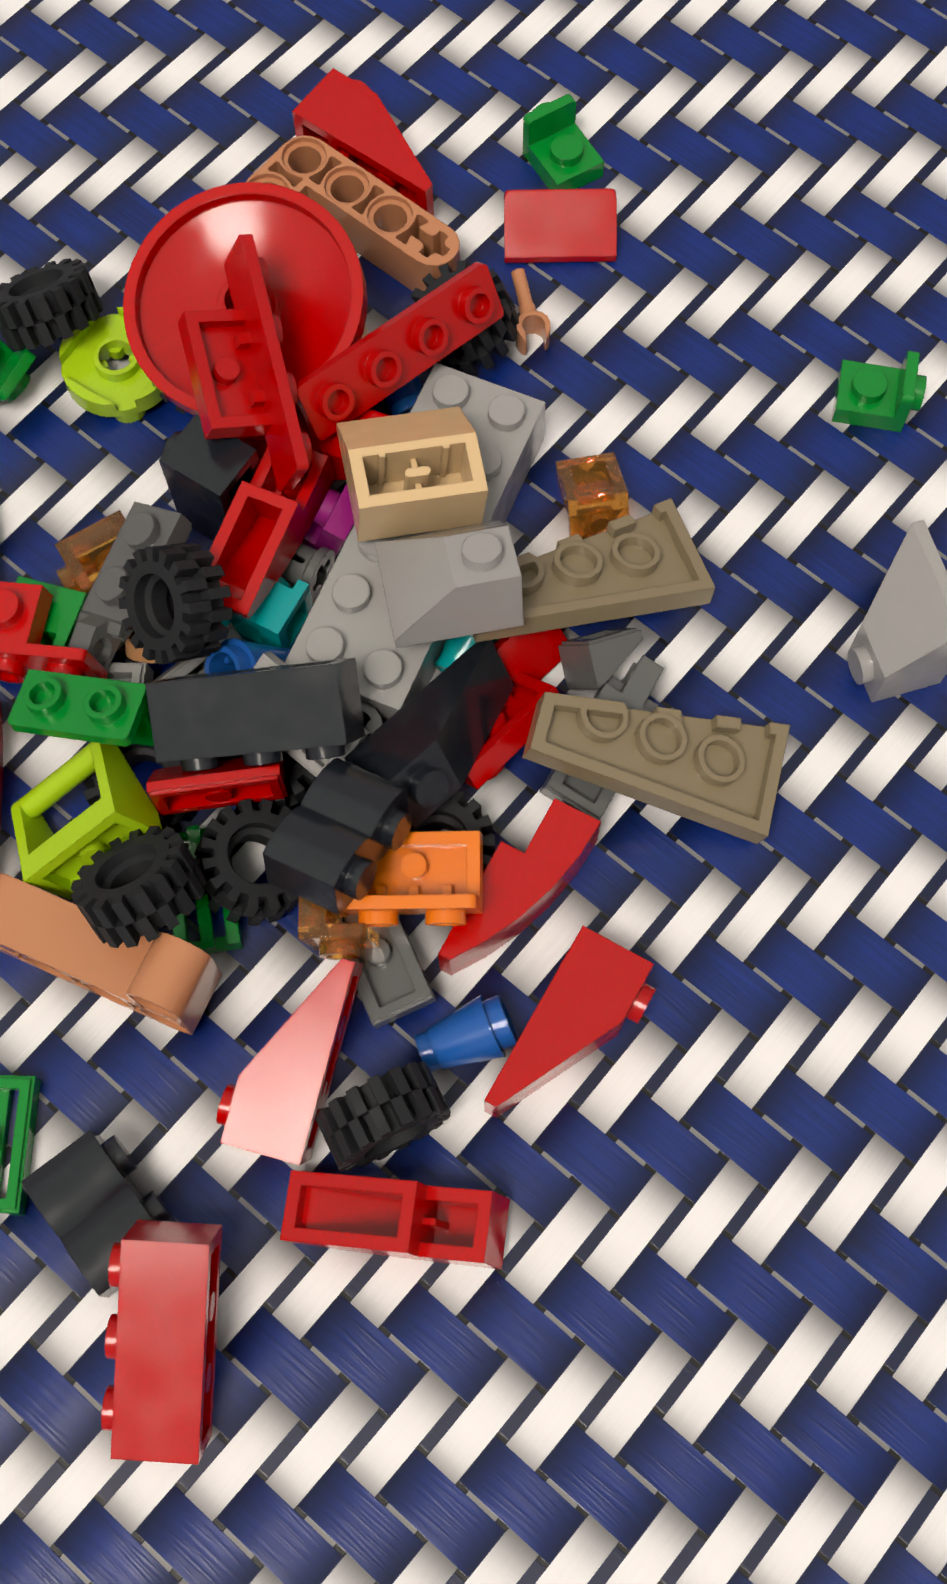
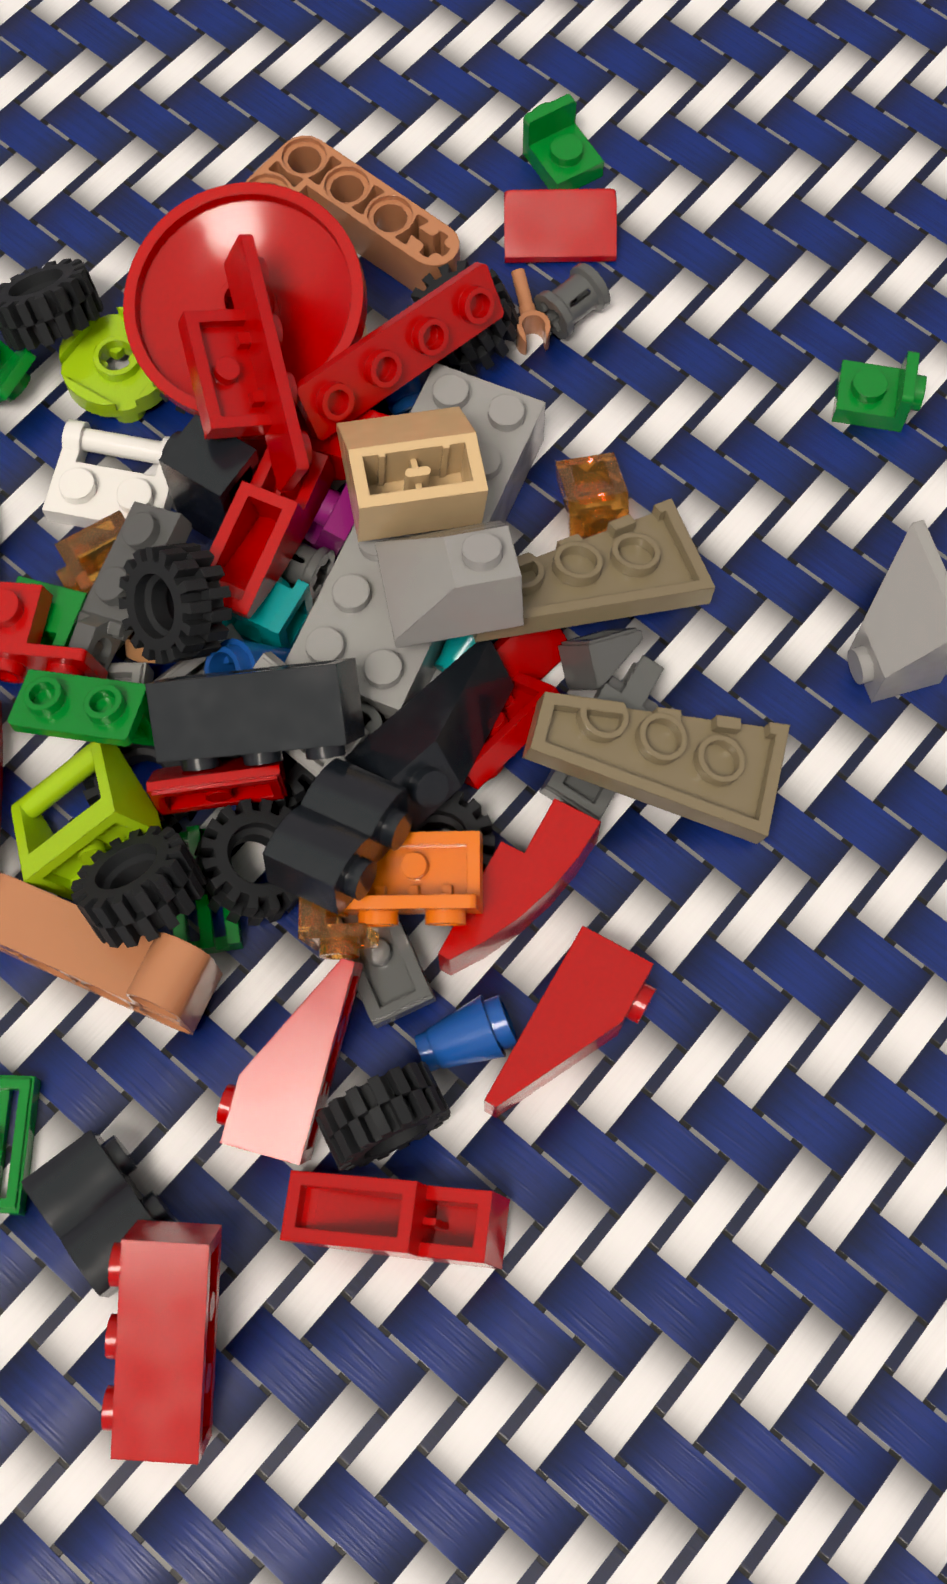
red slope [292,68,434,216] -> none
none -> white plate [42,419,173,534]
none -> dark grey bush [534,263,611,339]

